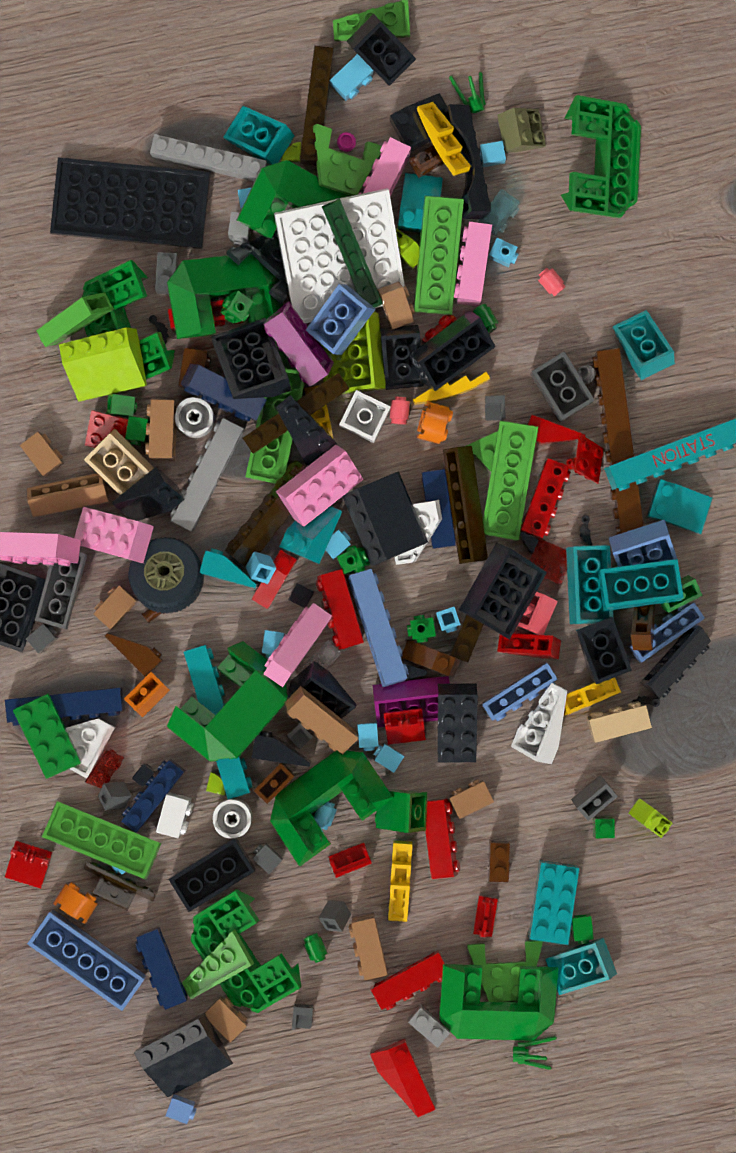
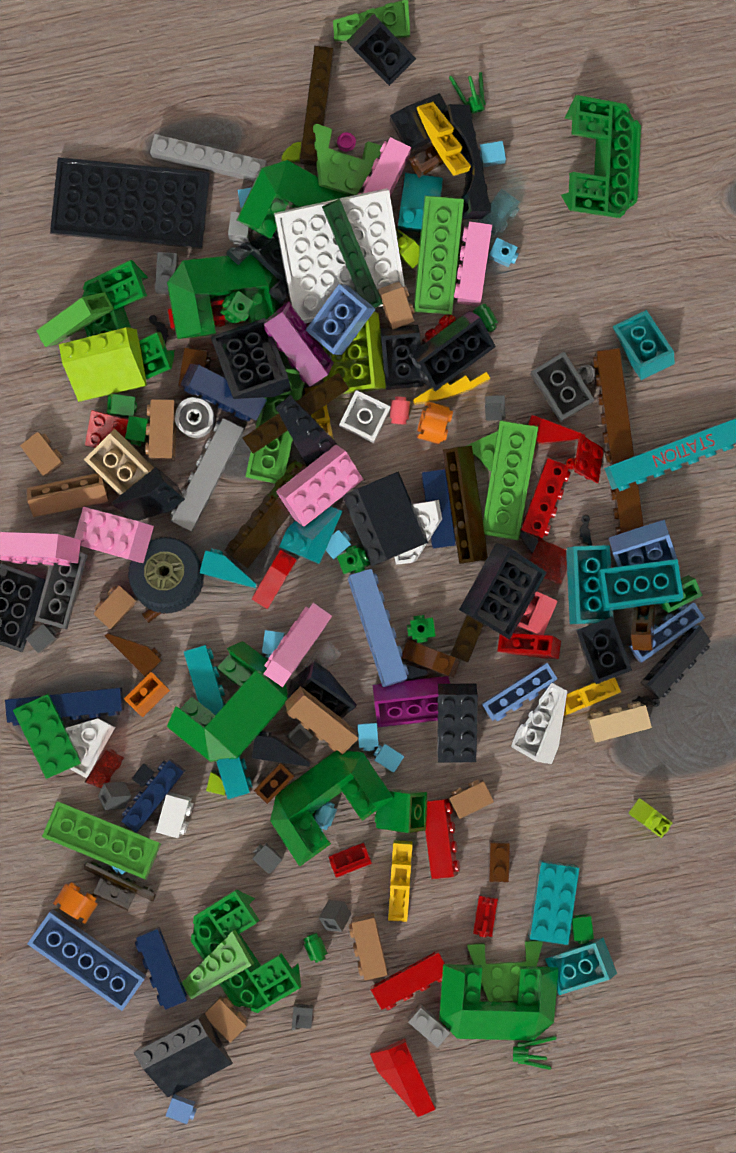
red hinge [4,841,52,889] -> none
black brick [168,838,256,912] -> none
white brick [213,798,252,838] -> none
teal slope [223,106,295,165] -> none
medium azure brick [246,551,276,584] -> none
black slope [288,583,314,608] -> none
red brick [316,569,364,650] -> none
medium azure brick [330,54,373,101] -> none
red hinge [384,708,426,745] -> none
medium azure brick [436,607,461,633] -> none
olive slope [497,108,546,153] -> none
coral brick [538,268,566,297] -> none
dark grey brick [571,775,618,821] -> none
green brick [593,817,615,839] -> none
teal slope [646,479,712,534] -> none

